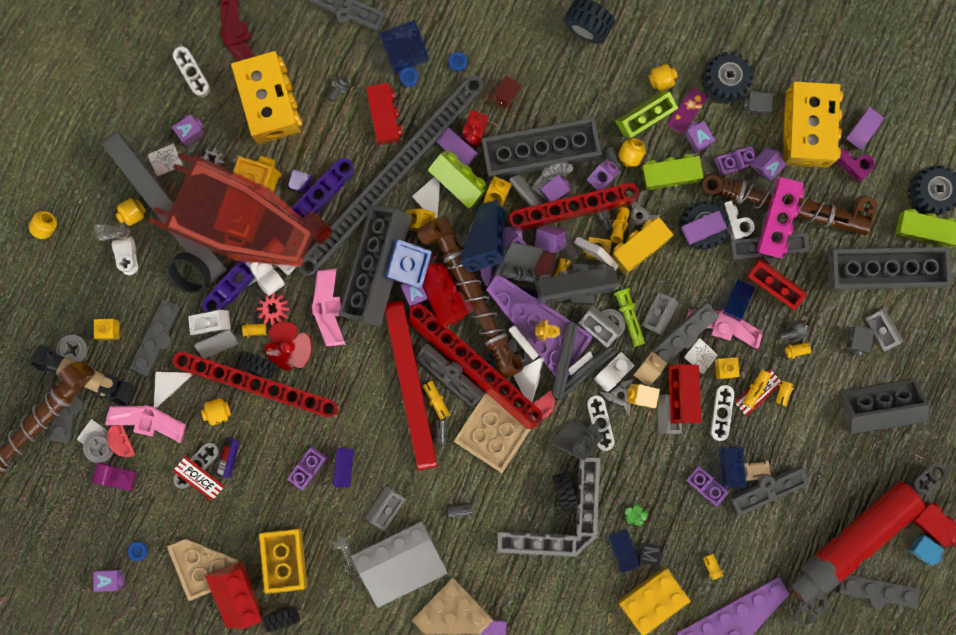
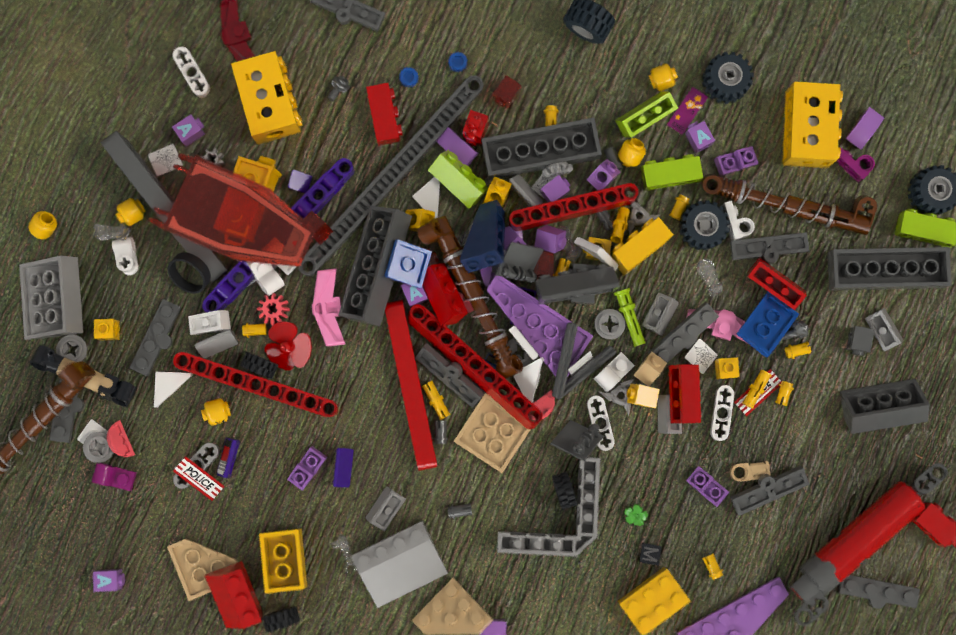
bright pink plate [105,405,186,443] -> none
blue tile [127,541,149,561] -> none
clear blue container [379,20,429,74] -> none
yellow hinge [535,320,560,340] -> none
light grey slope [578,306,622,348] -> none
clear blue tile [608,529,641,573] -> none
medium lavender slope [681,211,727,245] -> none
clear blue panel [719,447,747,488] -> none
clear blue tile [722,280,755,322] -> none
dark grey brick [743,91,773,116] -> none
medium lavender brick [751,148,786,181] -> none
dark pink brick [756,177,805,258] -> none
dark azure brick [908,534,944,566] -> none
none -> light grey slope [19,256,83,340]
none -> yellow pin [544,105,559,126]
none -> yellow pin [669,195,690,220]
none -> clear piece [697,259,723,297]
none -> blue plate [736,292,799,358]

